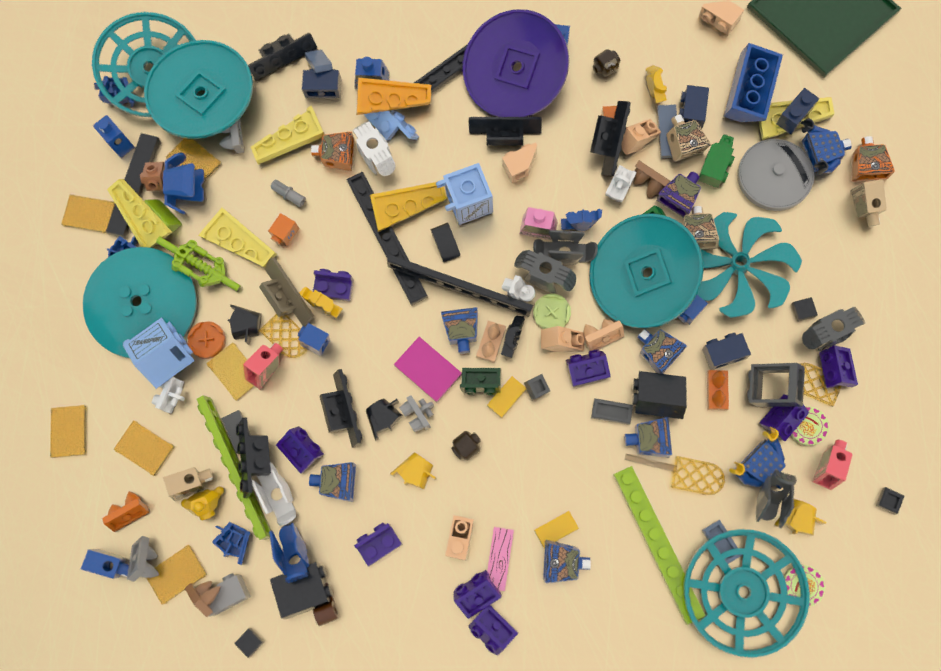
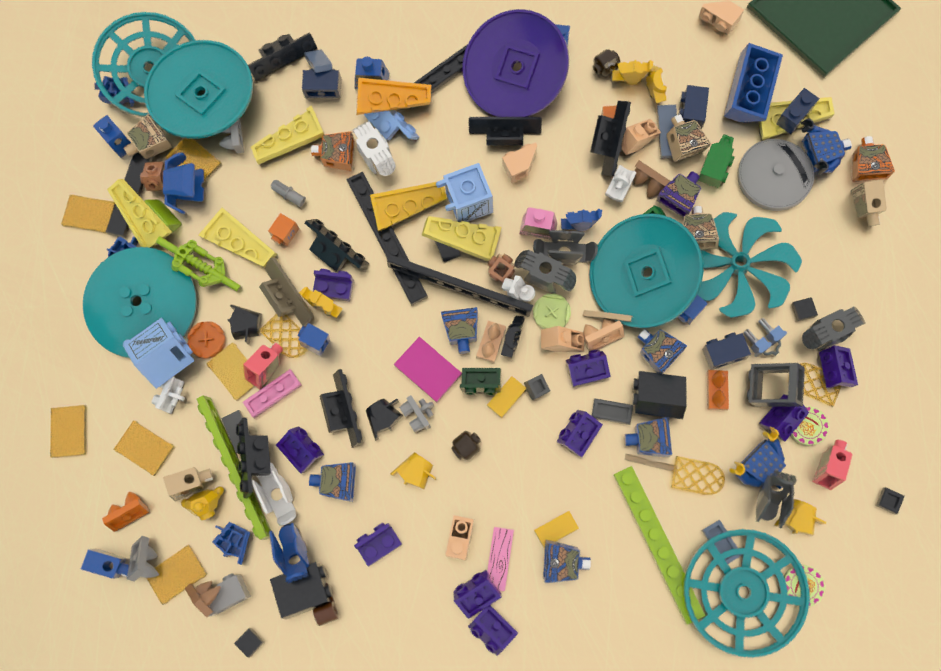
none -> torso [124,114,172,159]
none -> bright pink tile [243,369,302,418]
none -> black bracket [304,219,369,272]
none -> light yellow wing [422,216,502,262]
none -> nougat brick [487,253,515,282]
none -> dark purple bracket [557,410,603,457]
none -> tan piece [583,310,633,322]
none -> yellow piece [612,60,654,85]
none -> piece [743,318,787,357]

